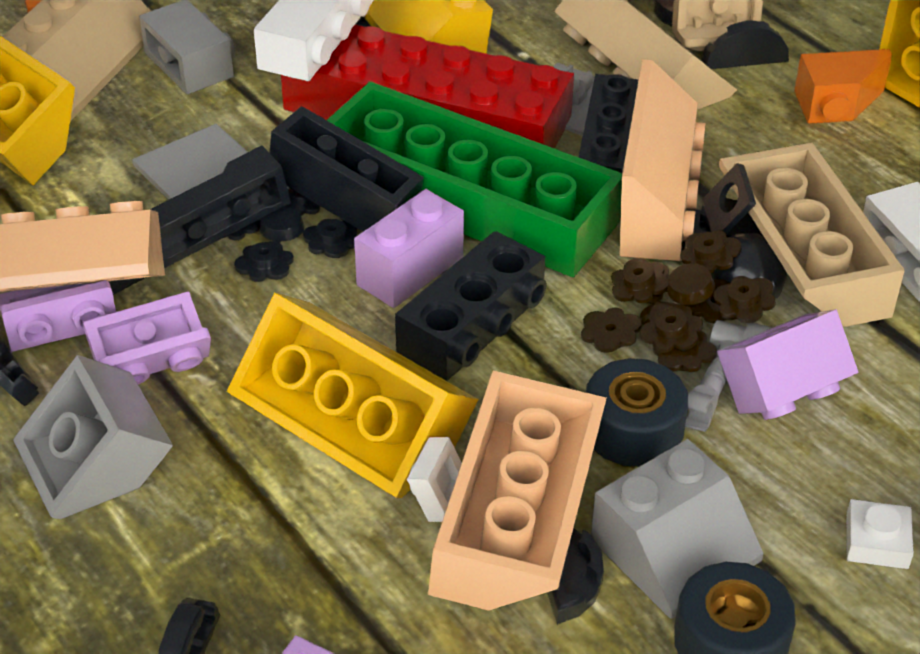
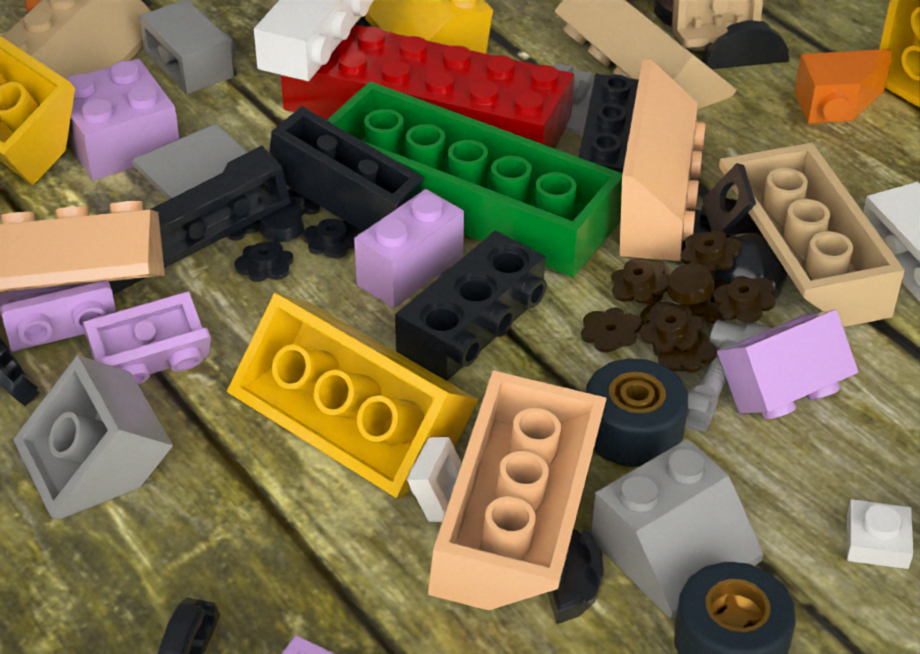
none -> lavender brick [67,58,180,181]

